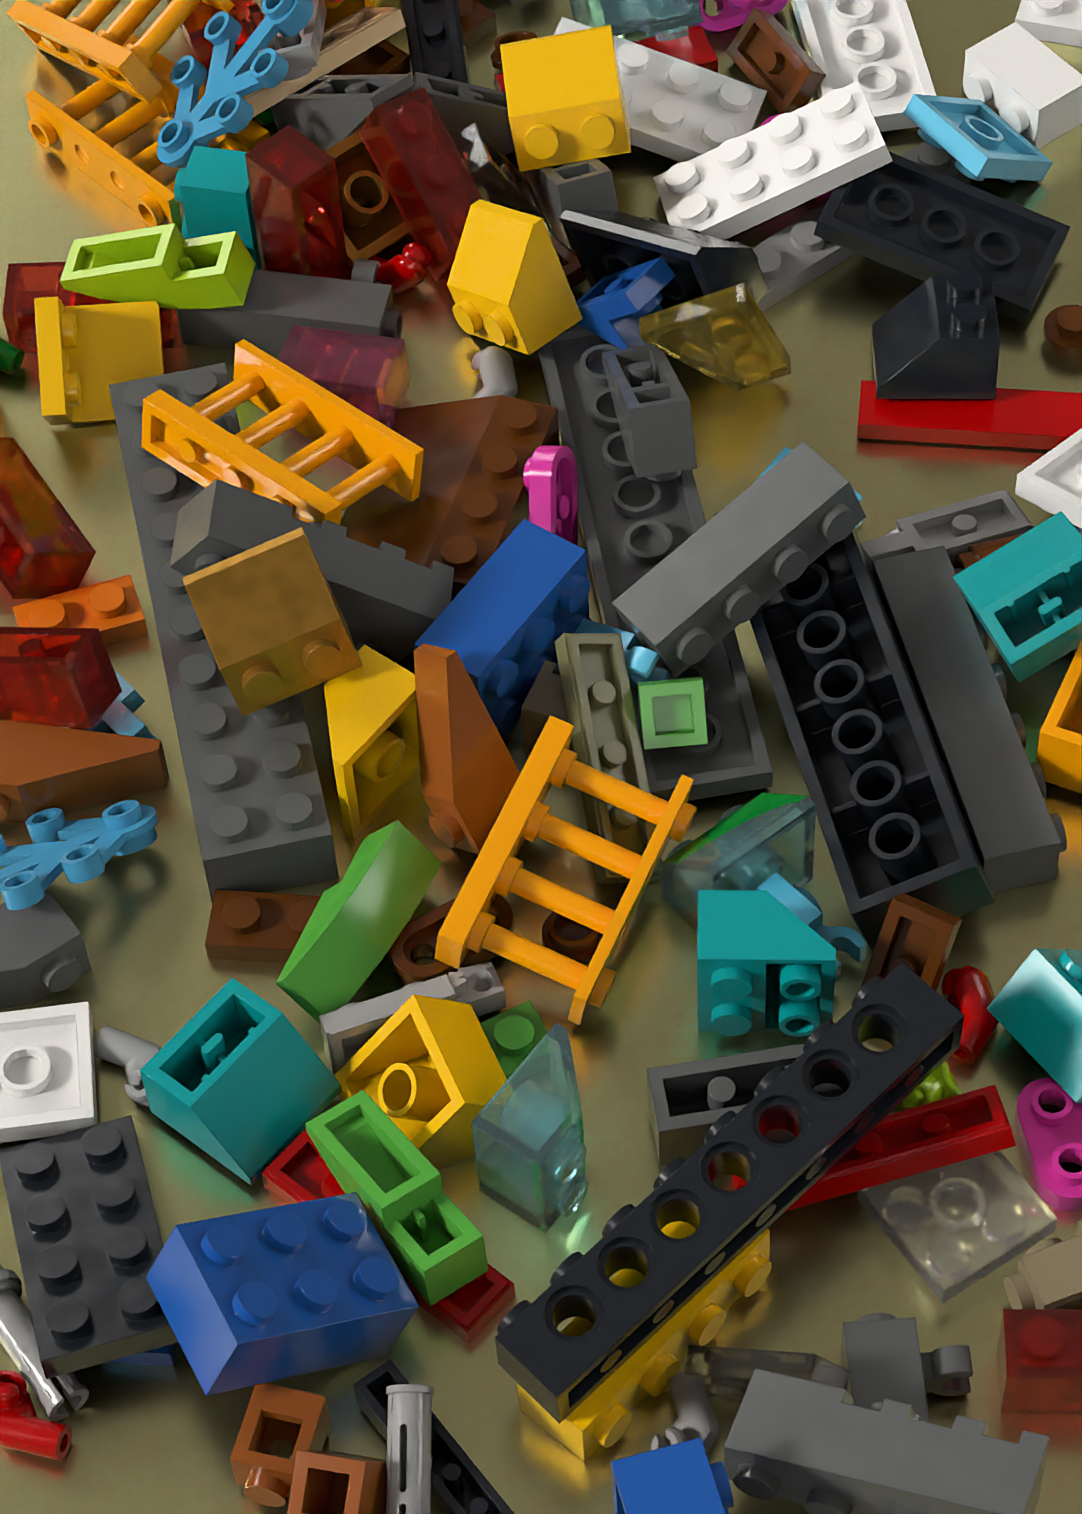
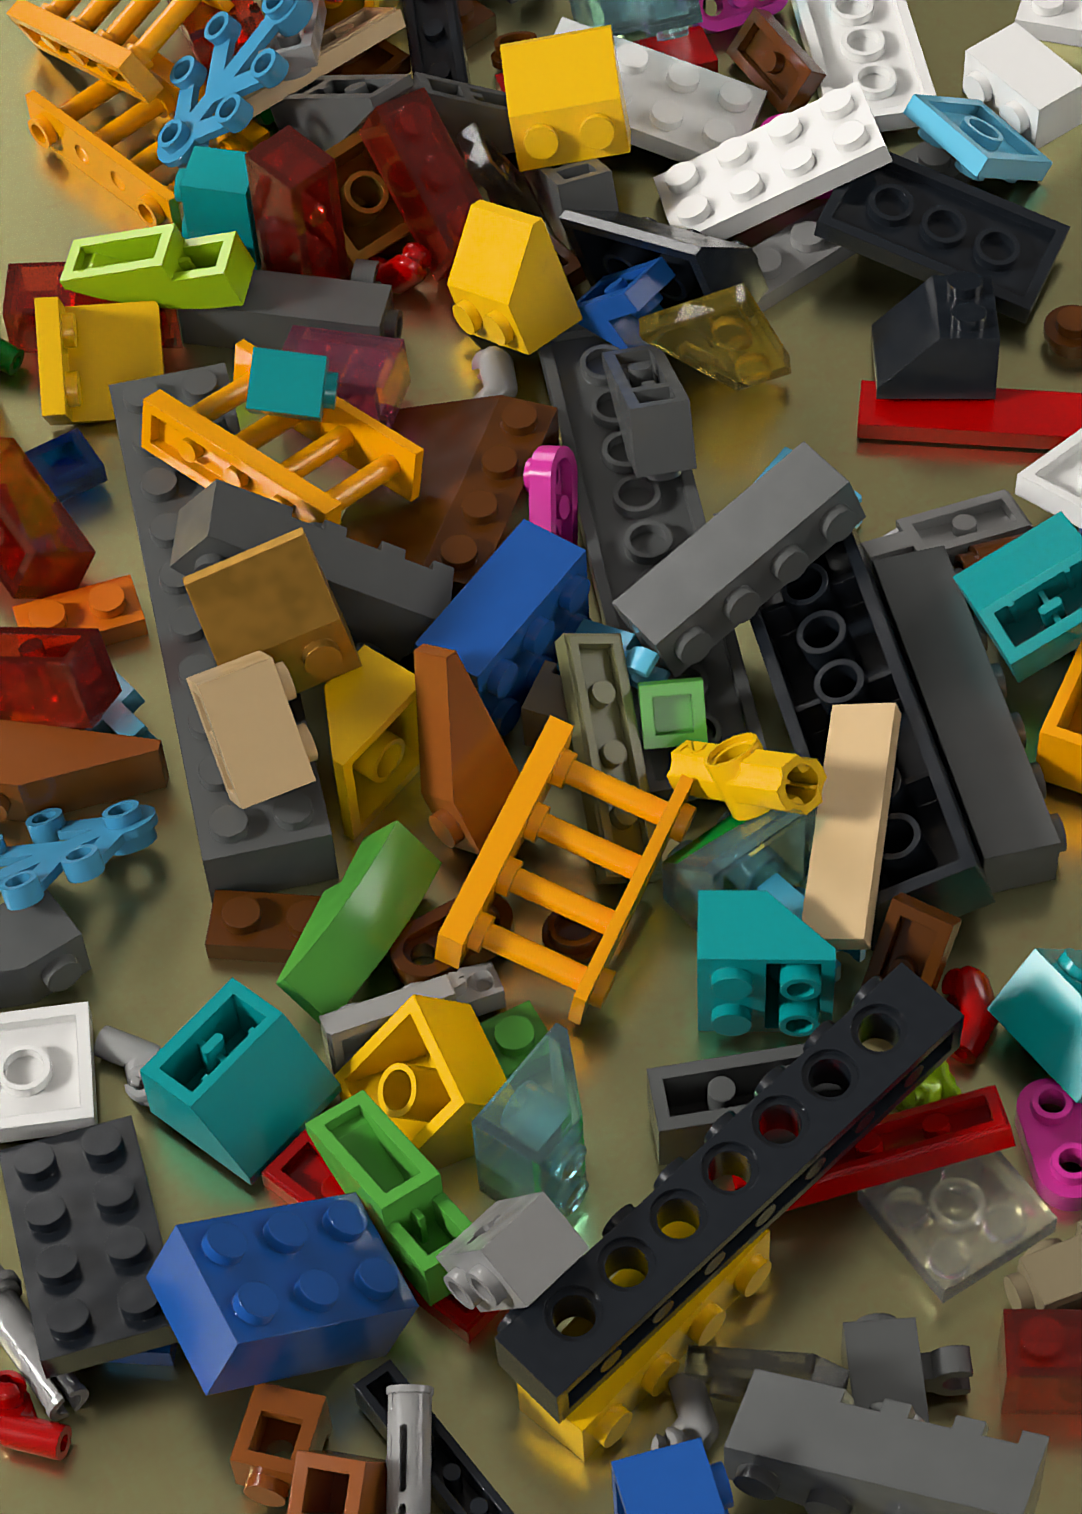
none -> clear blue plate [25,428,108,505]
none -> tan brick [186,650,318,809]
none -> teal brick [246,347,339,422]
none -> light grey brick [436,1191,590,1312]
none -> yellow piece [666,732,827,821]
none -> tan tile [801,702,901,950]

